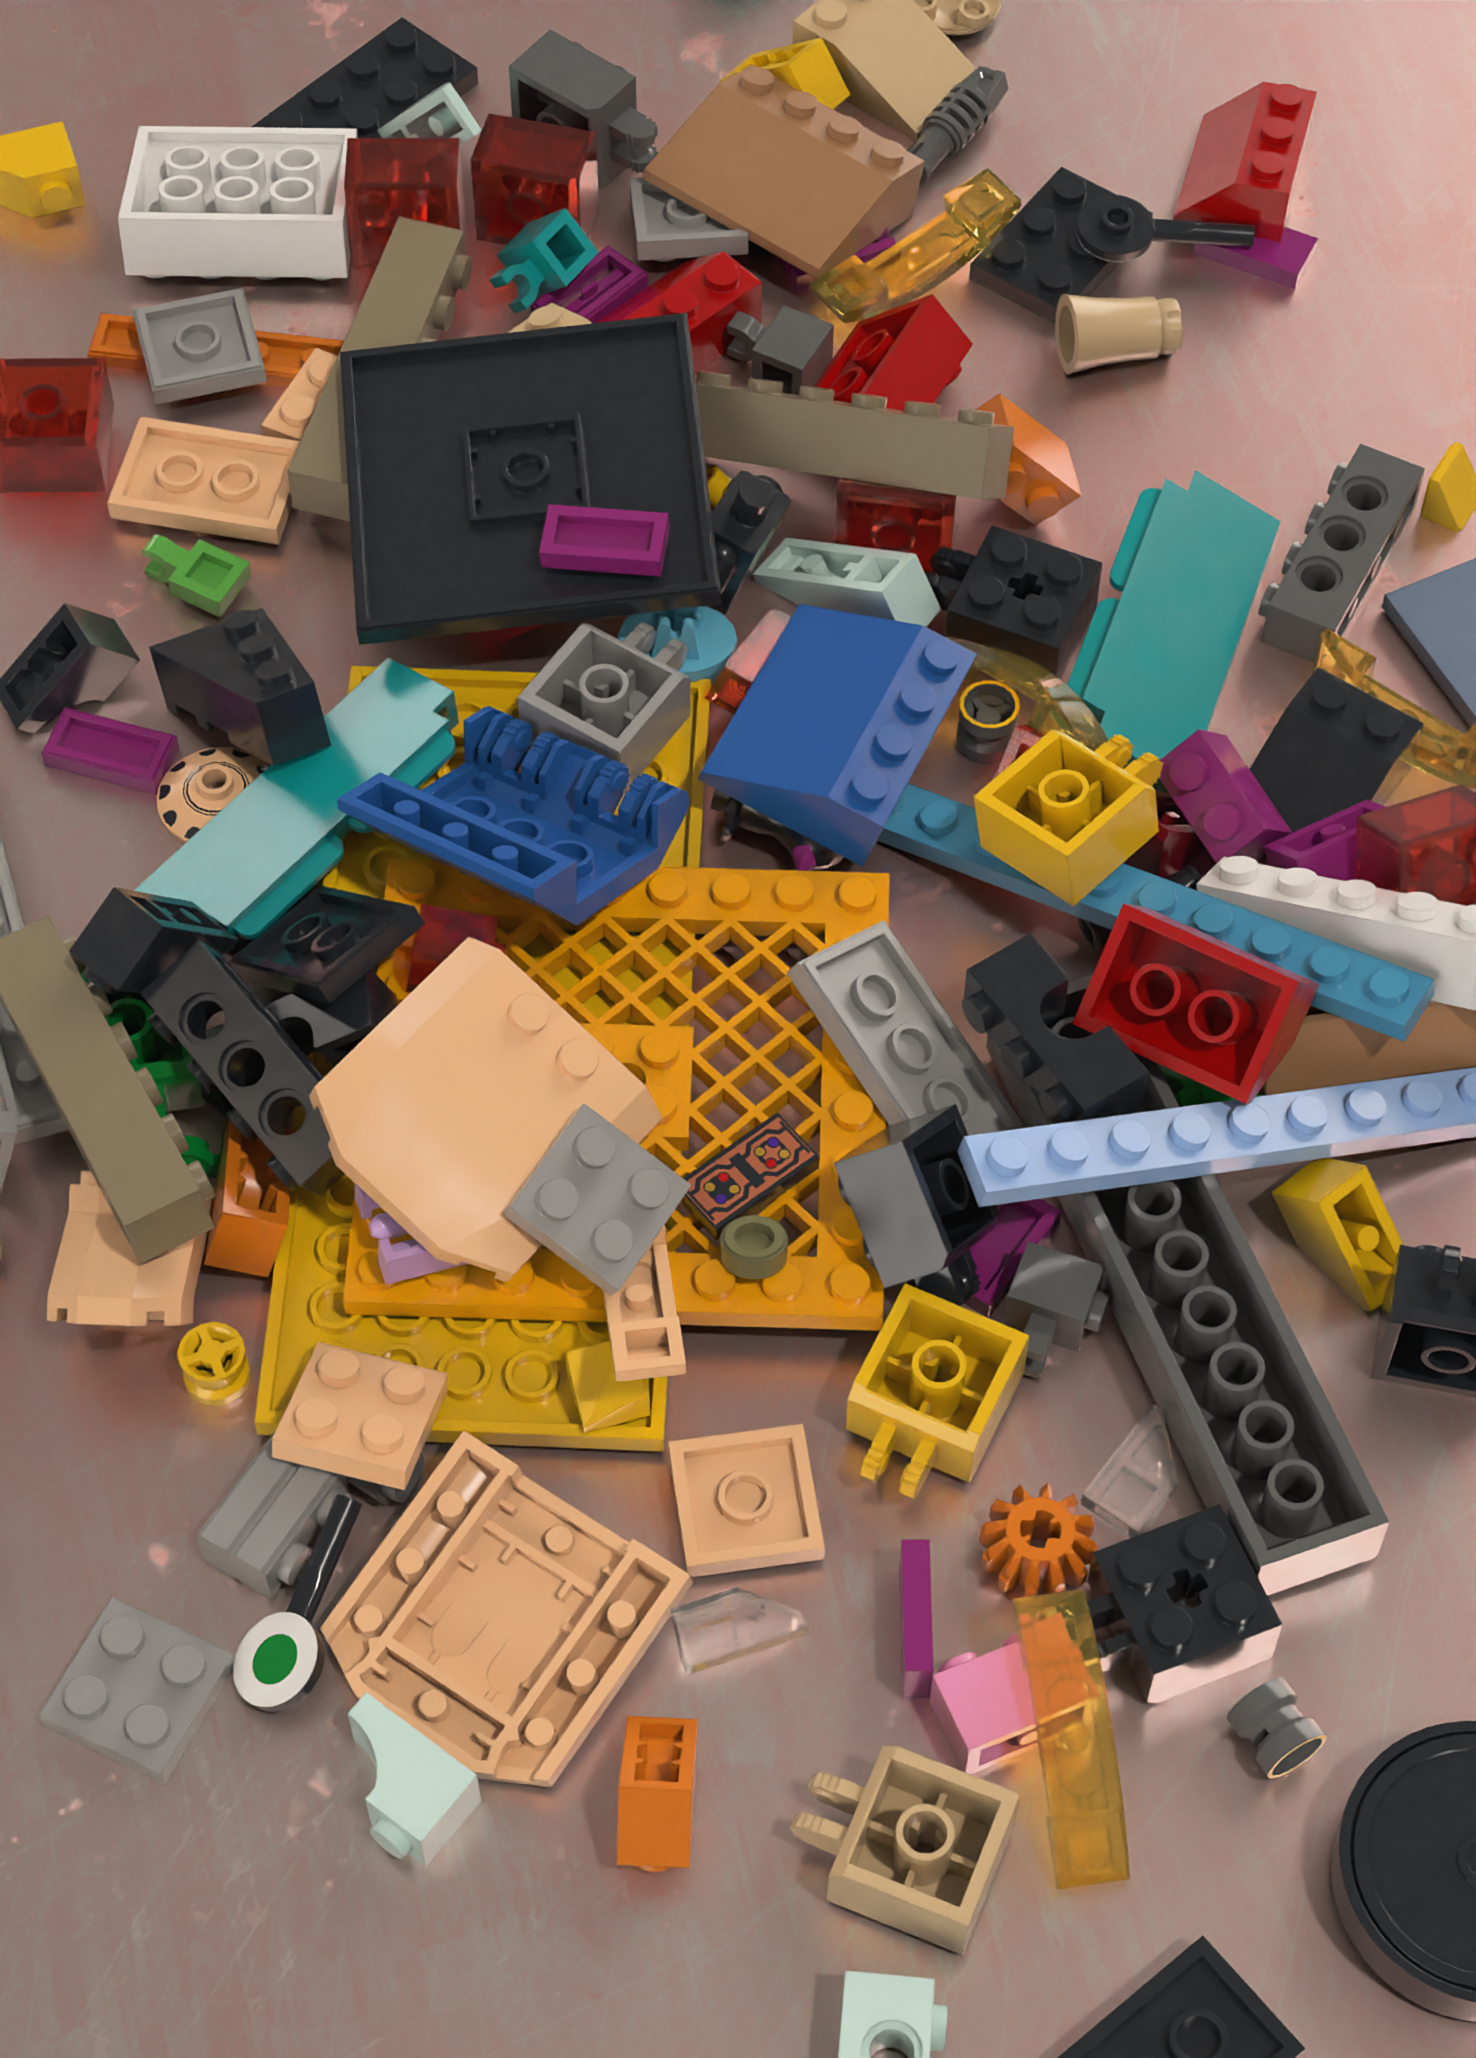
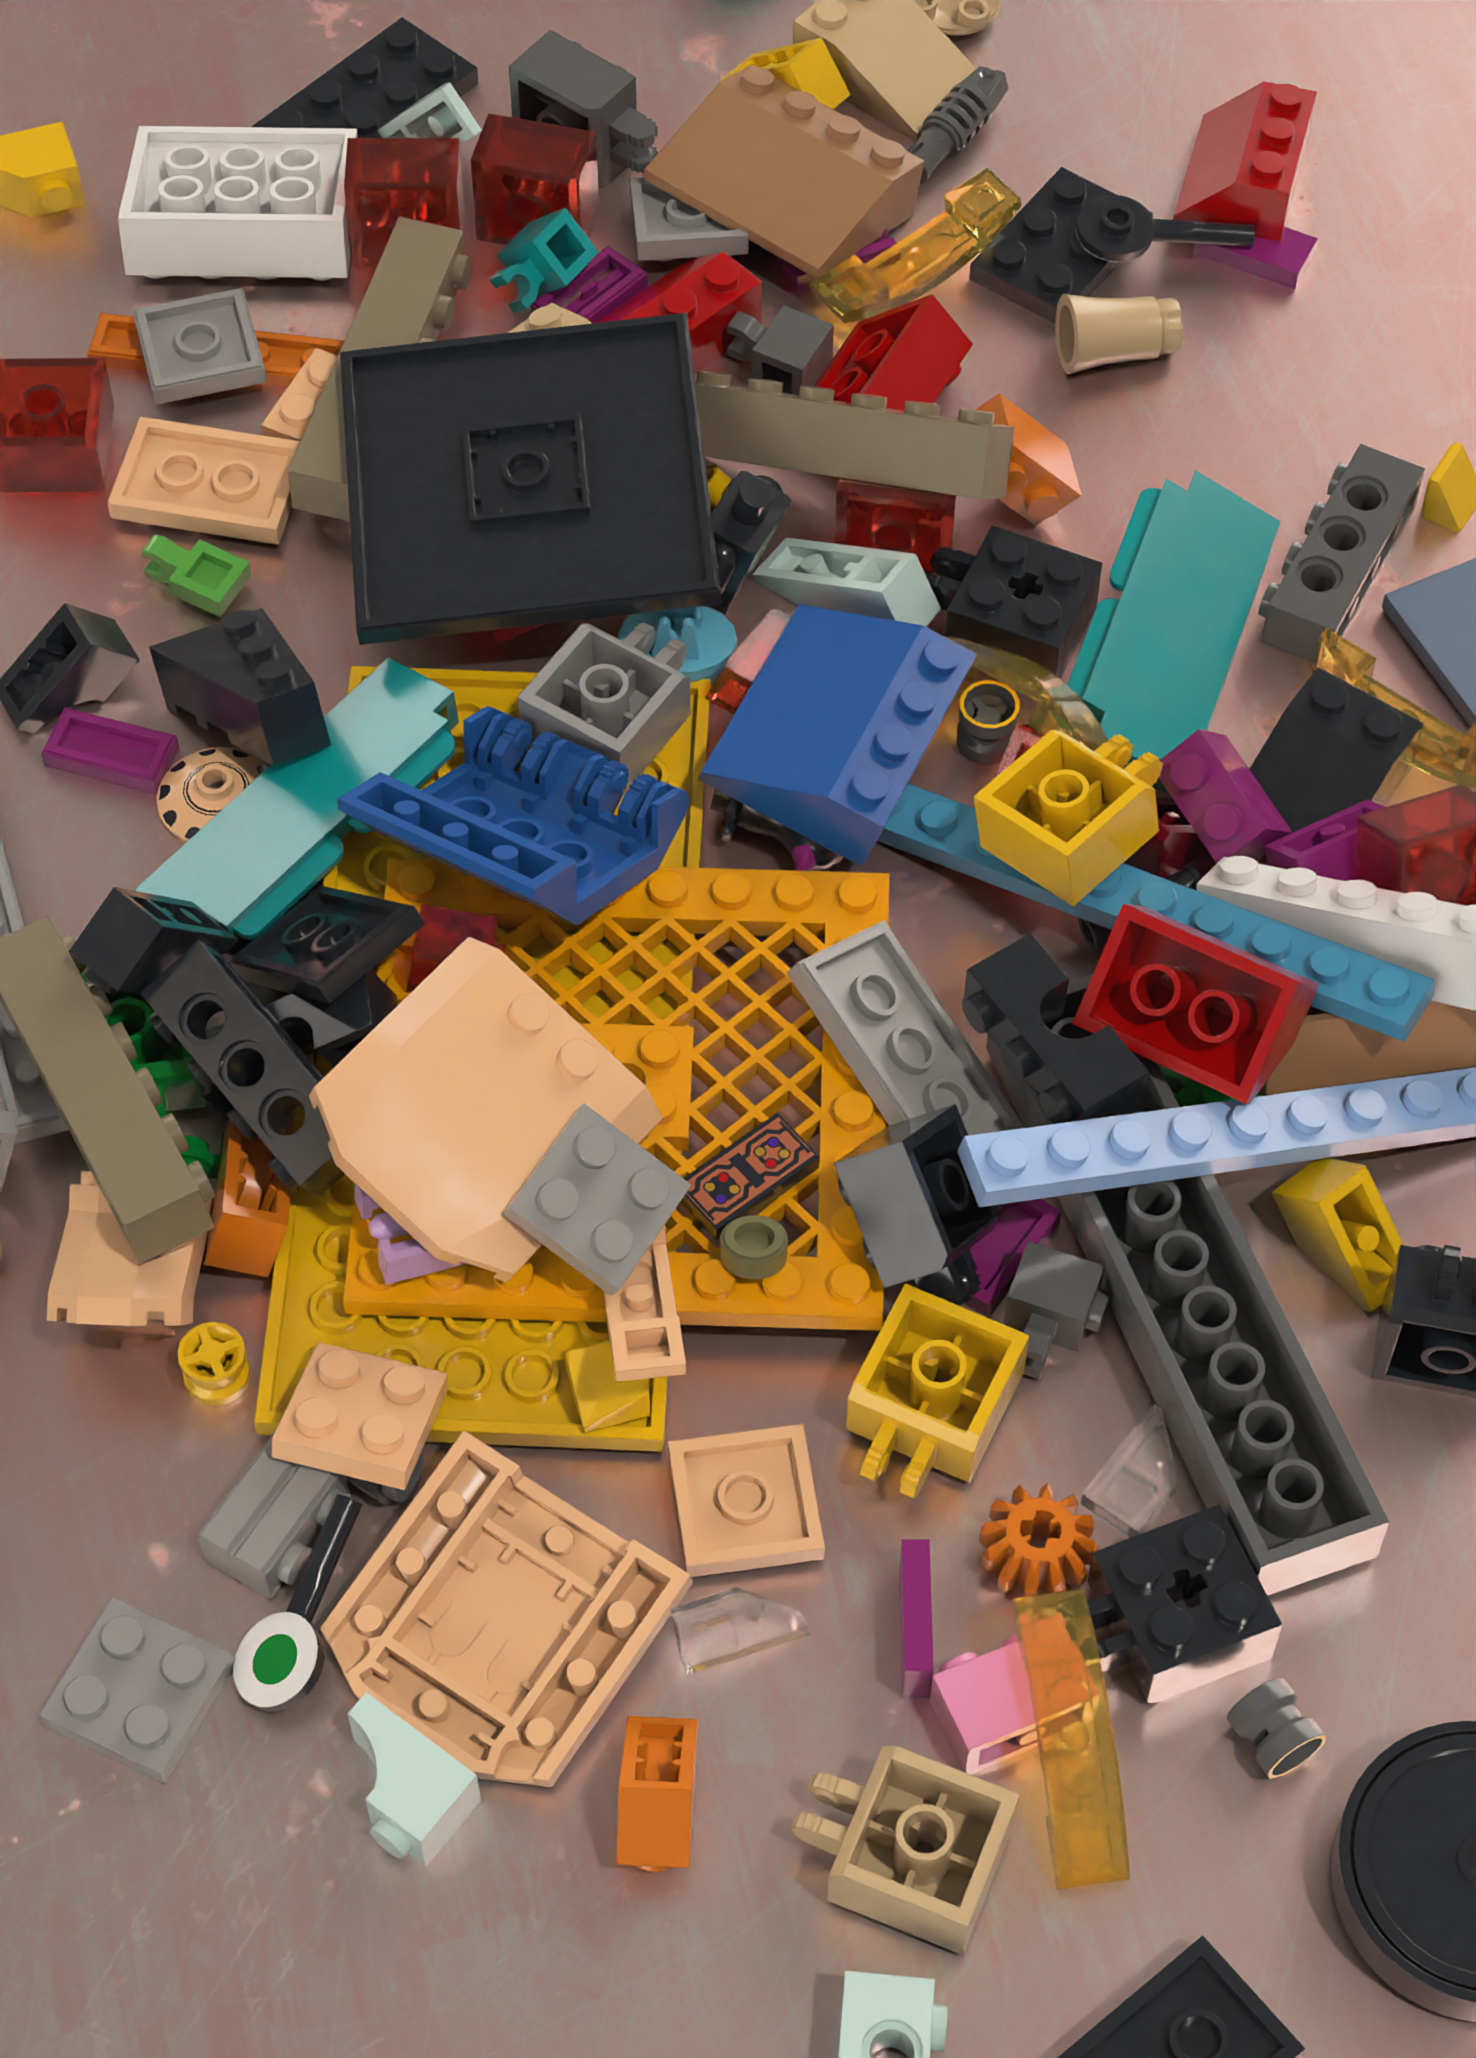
magenta tile [539,504,670,576] -> none

